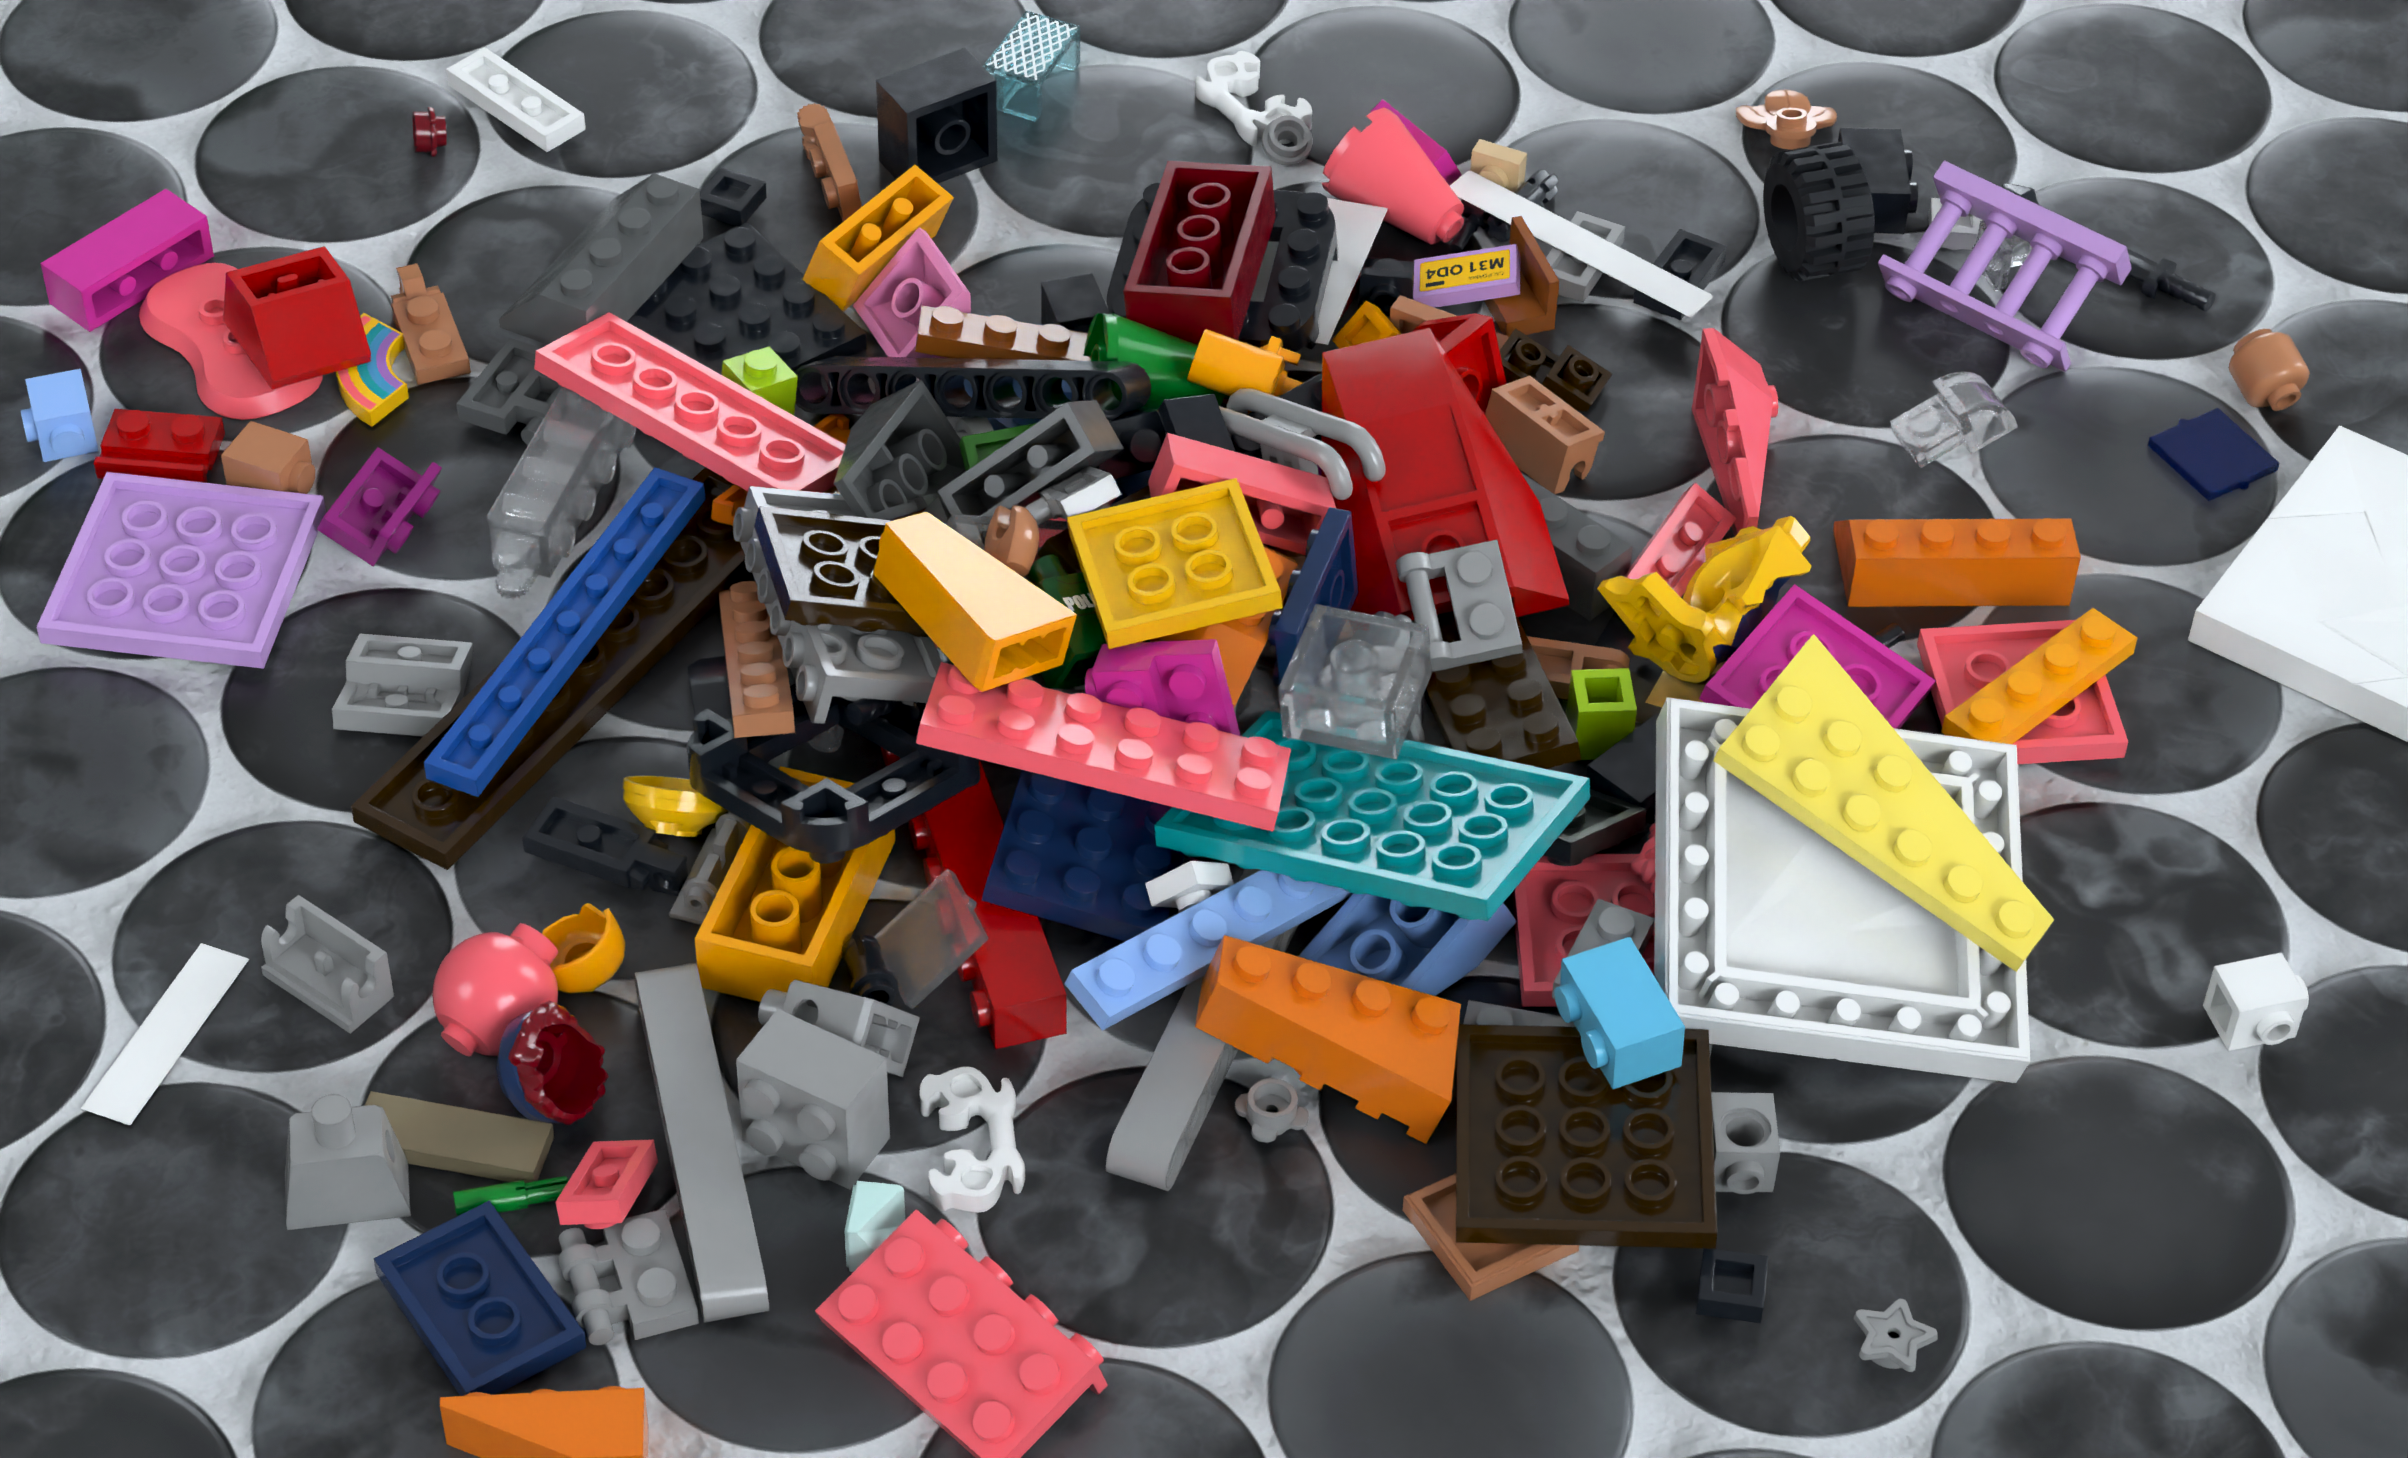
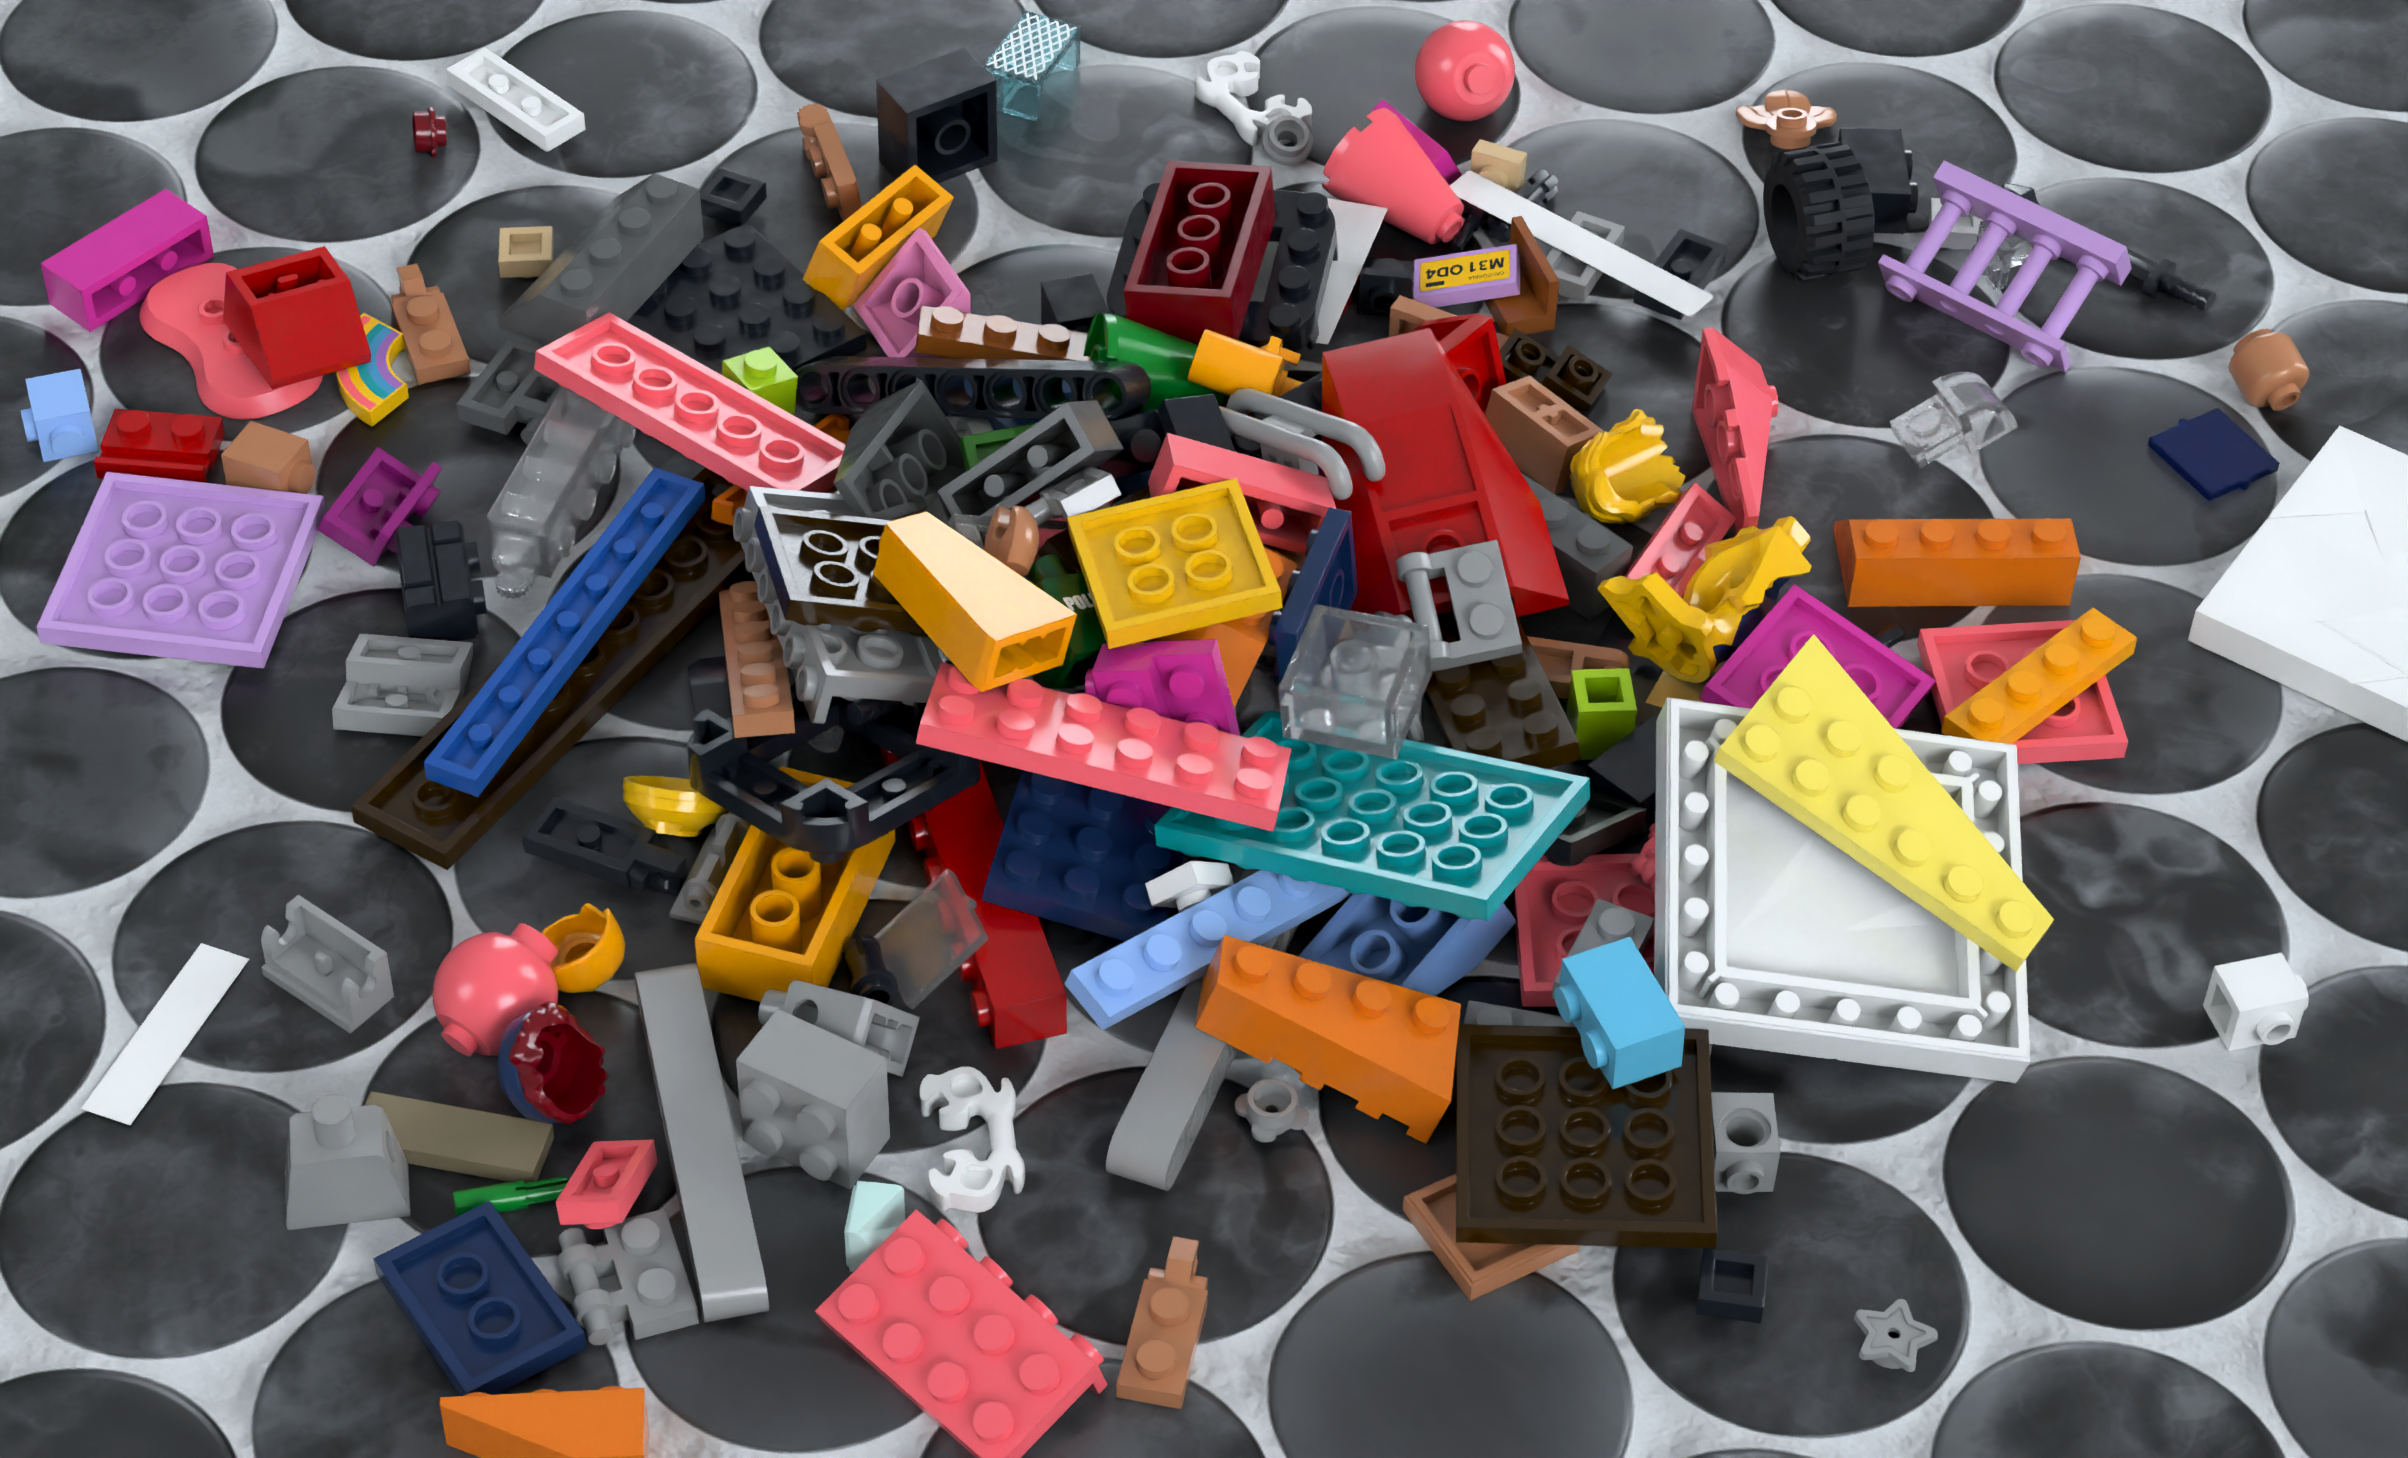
light orange plate [1332,300,1401,349] -> none
none -> black brick [394,520,487,641]
none -> tan plate [498,226,554,278]
none -> nougat hinge [1116,1236,1208,1409]
none -> coral brick [1415,20,1515,122]
none -> yellow hair [1570,409,1685,525]

